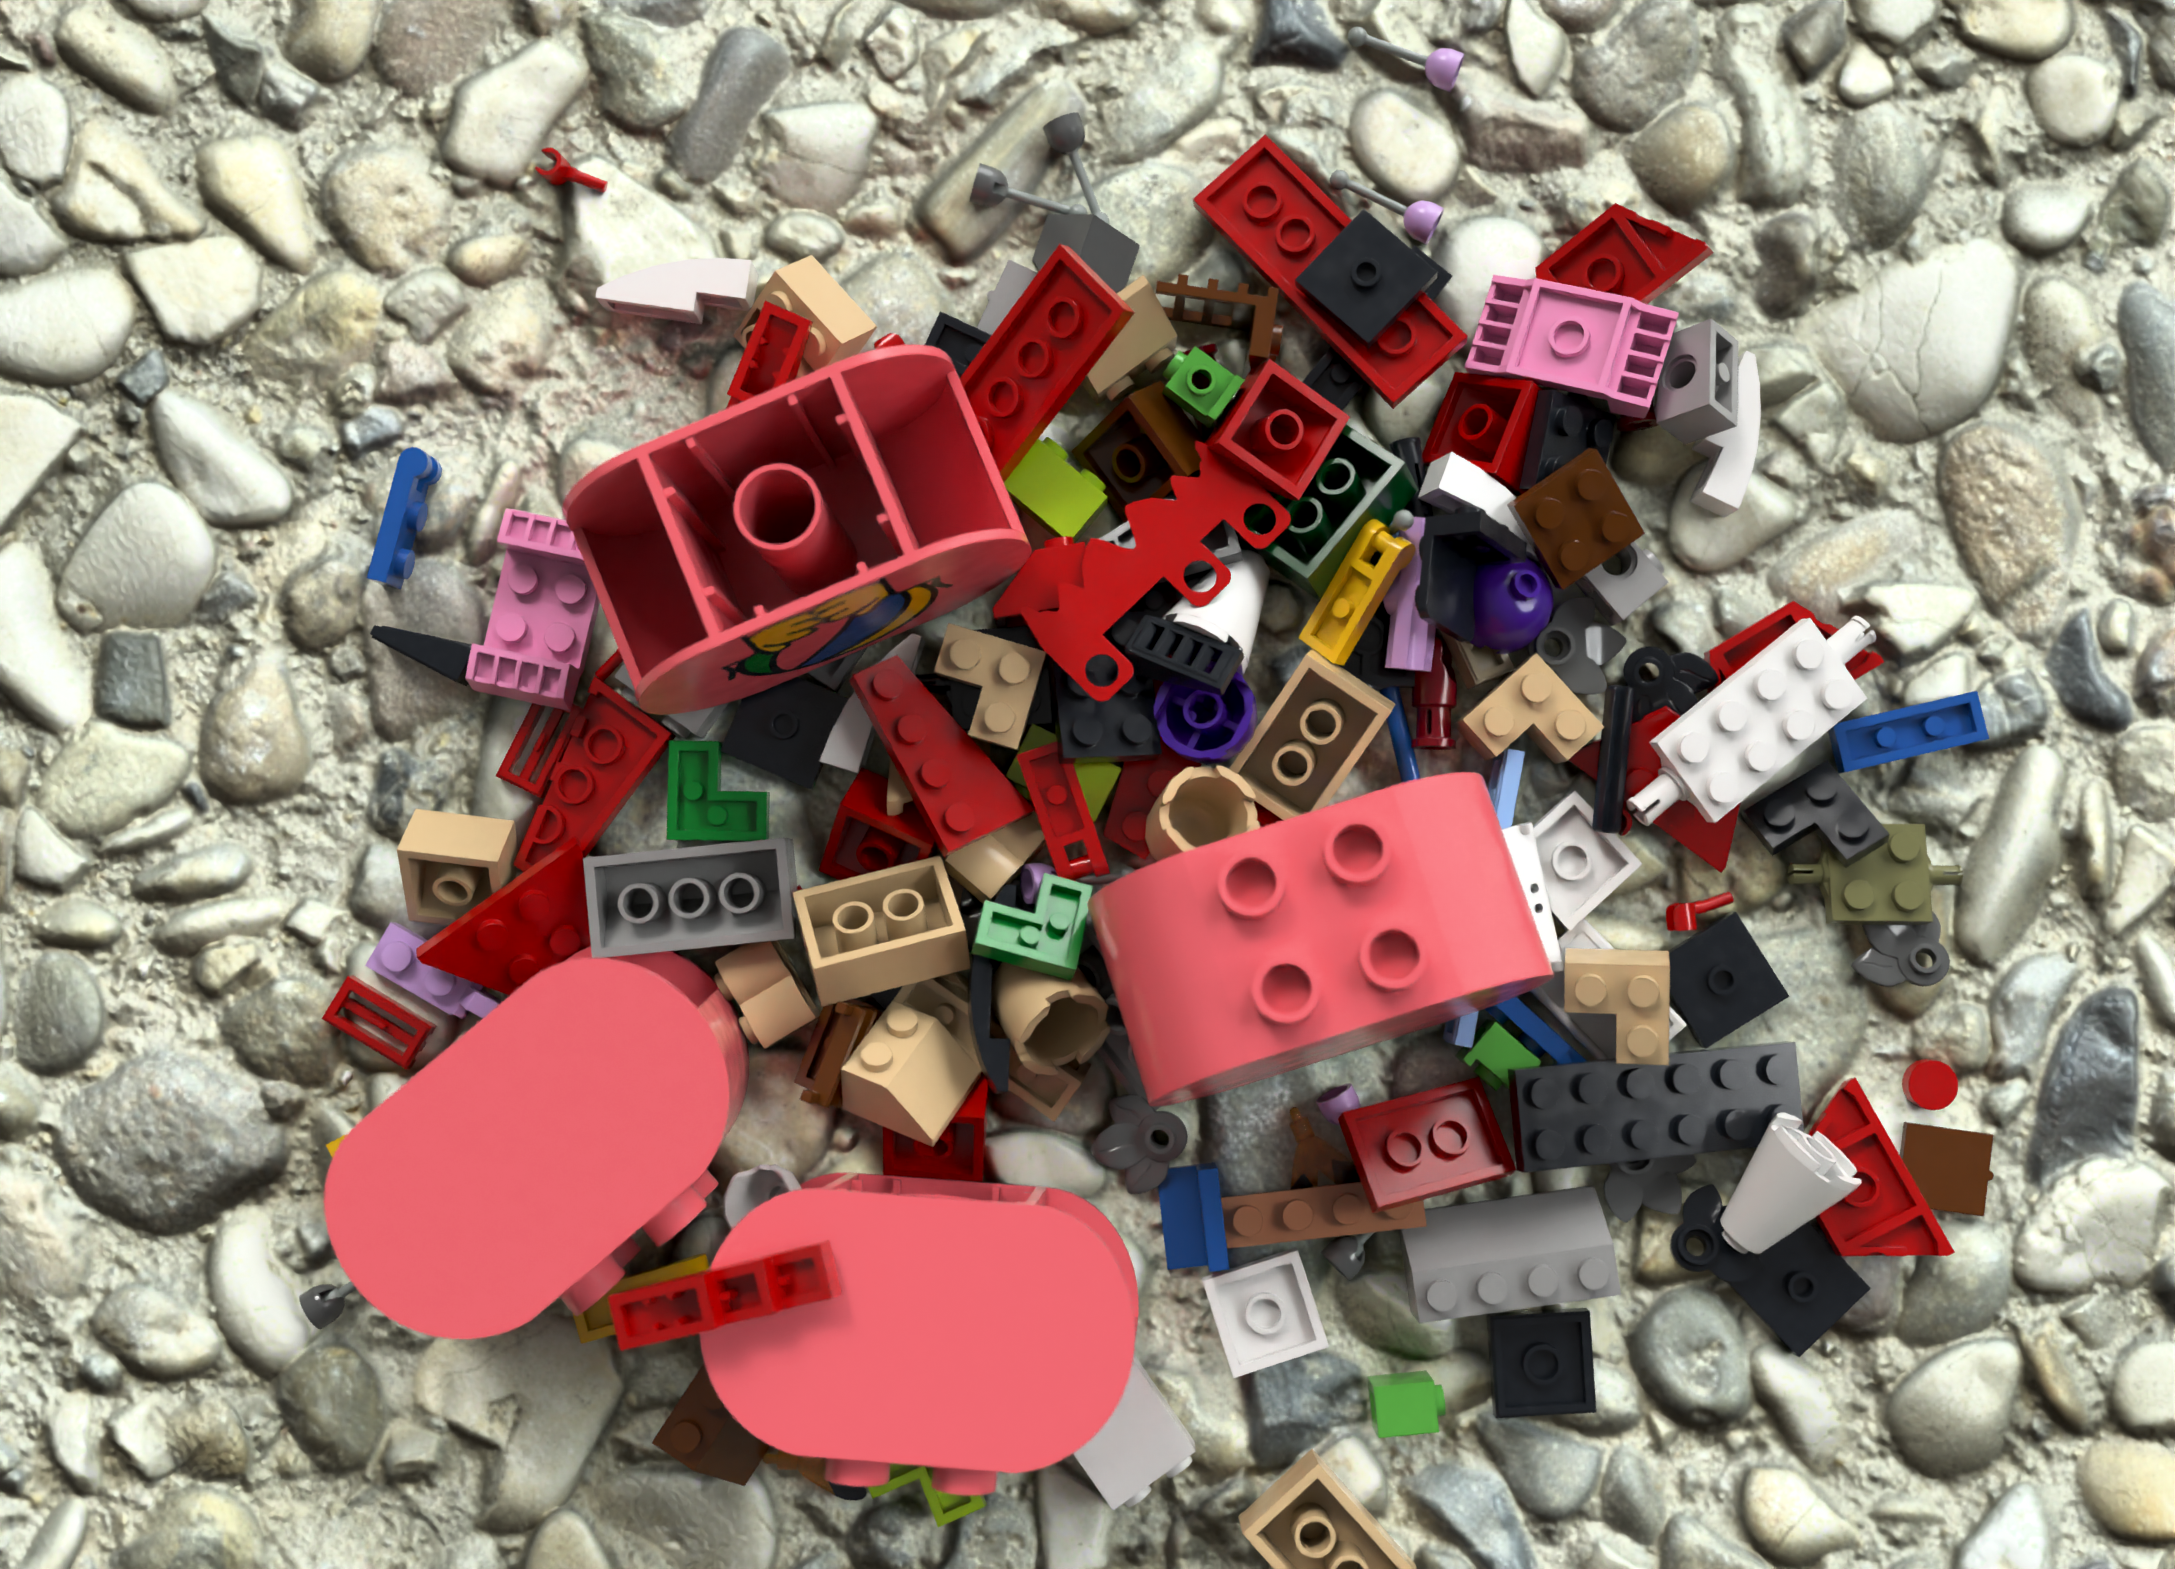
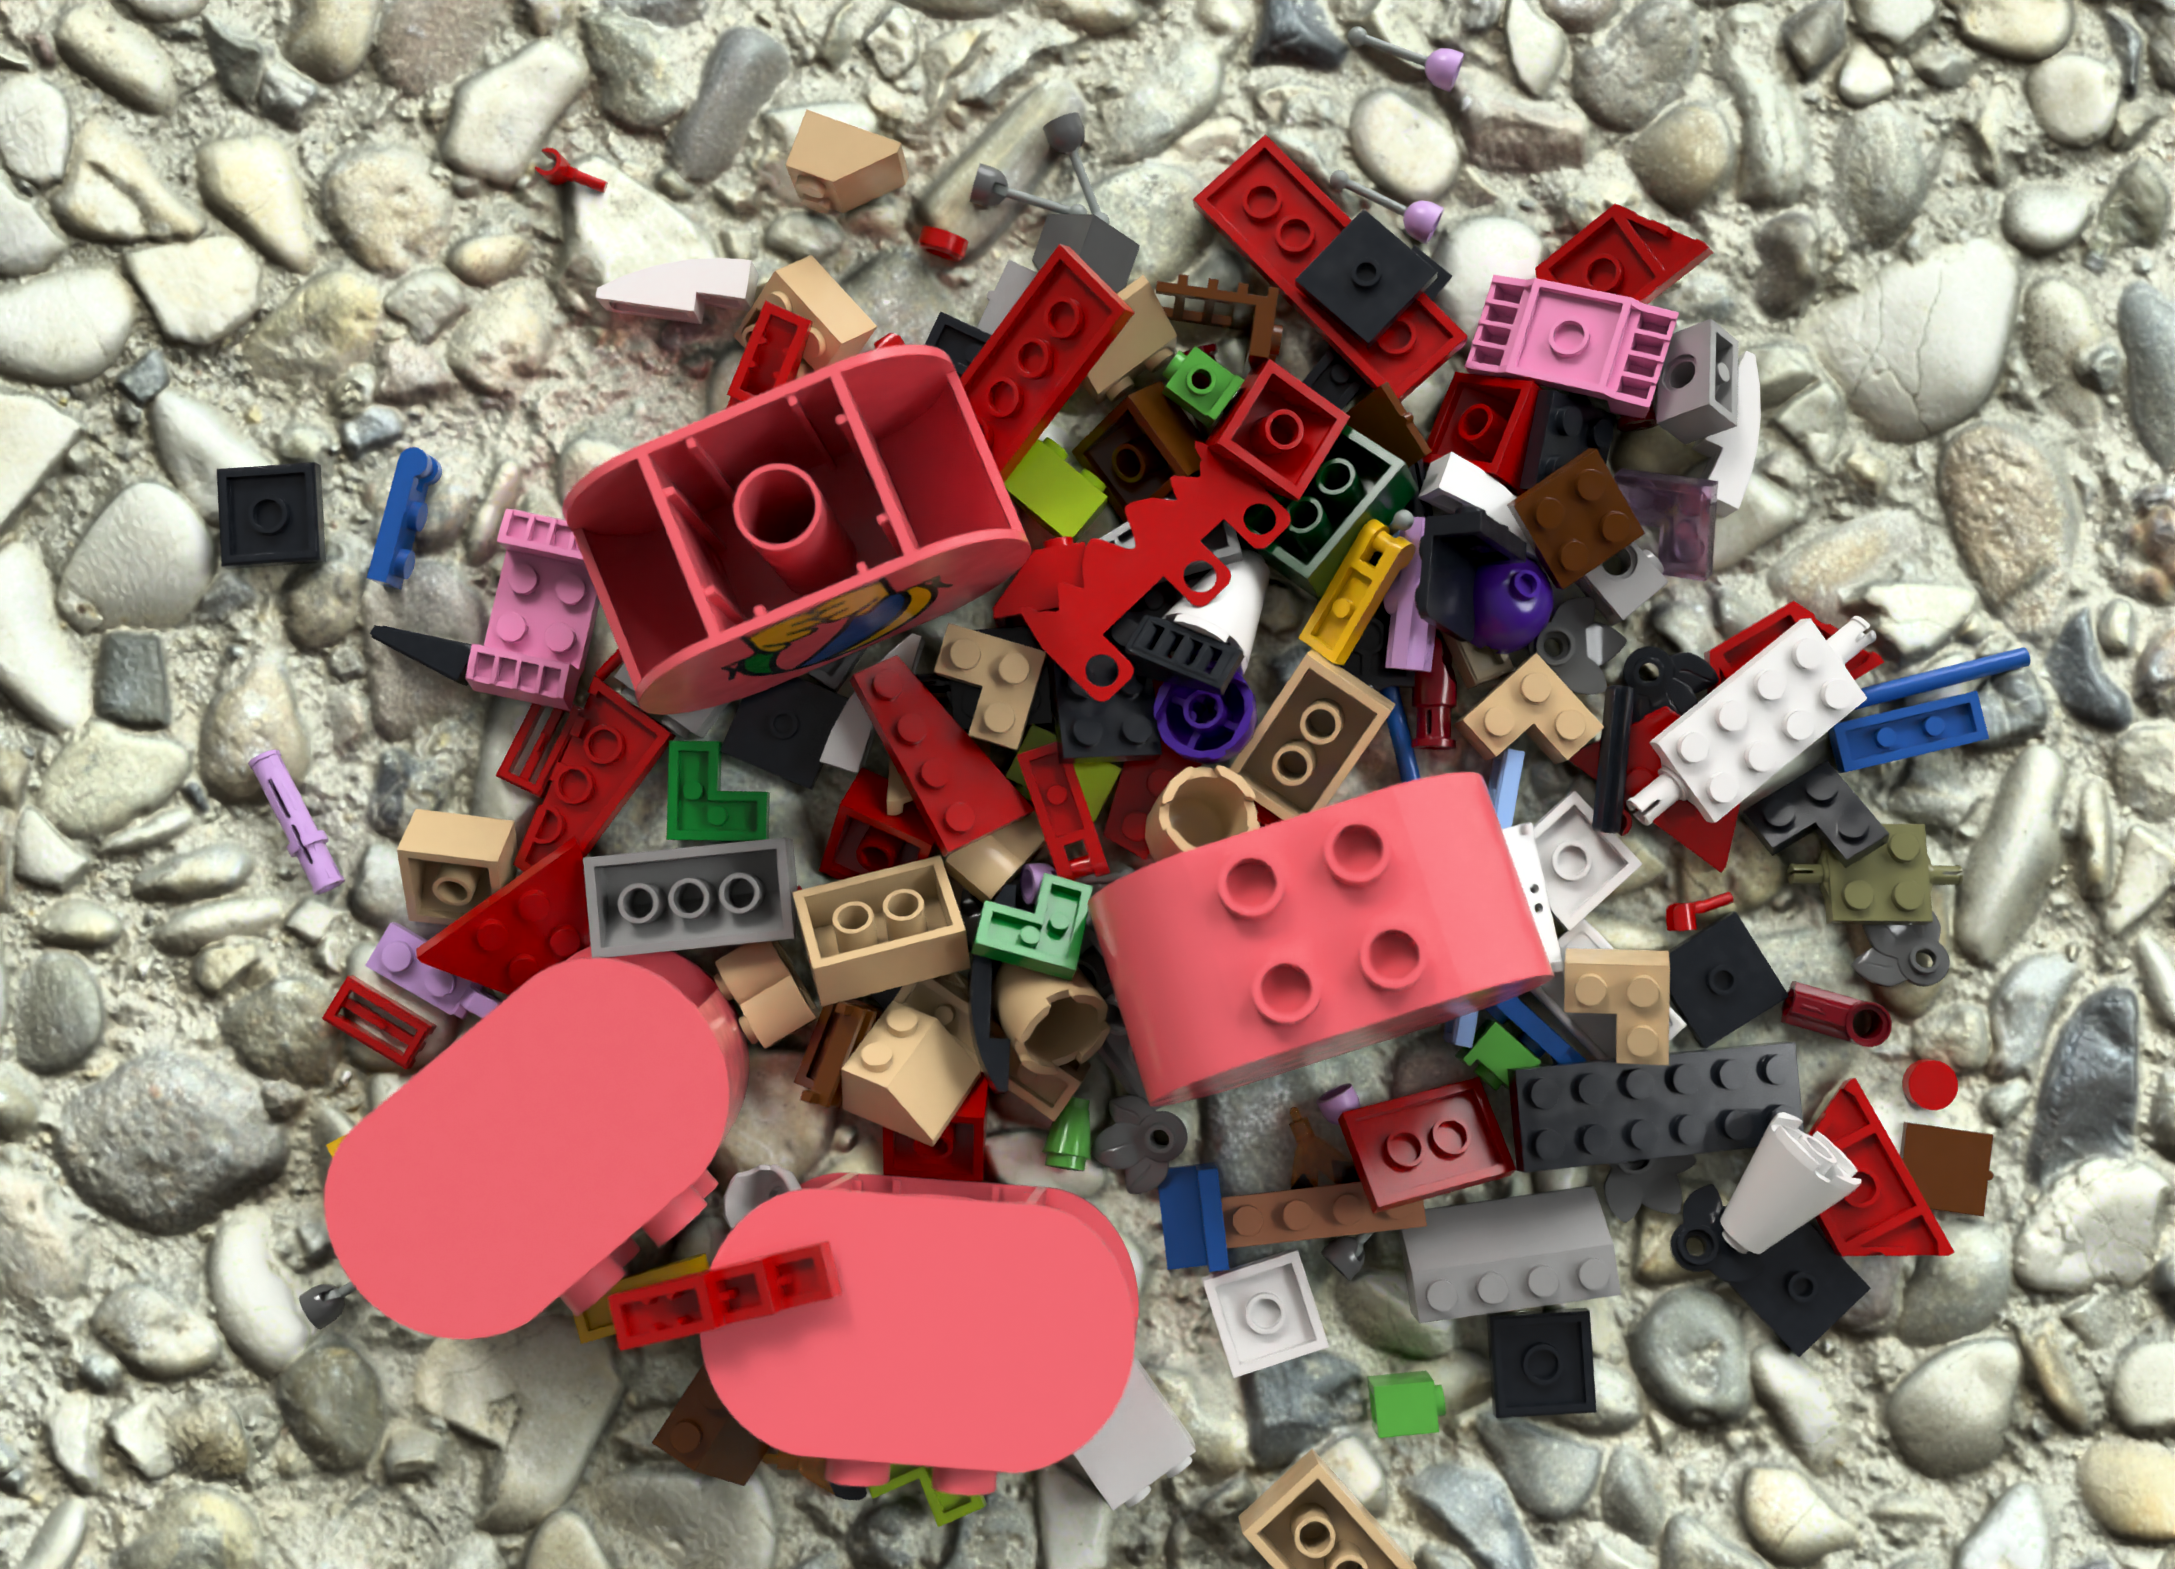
none -> black plate [217,462,326,569]
none -> lavender pin [248,749,345,895]
none -> tan slope [786,109,909,213]
none -> red tile [917,226,969,262]
none -> bright green cone [1042,1097,1091,1171]
none -> reddish brown piece [1346,382,1432,468]
none -> plate [1614,468,1718,581]
none -> dark red piece [1781,981,1892,1047]
none -> blue bar [1854,647,2031,710]

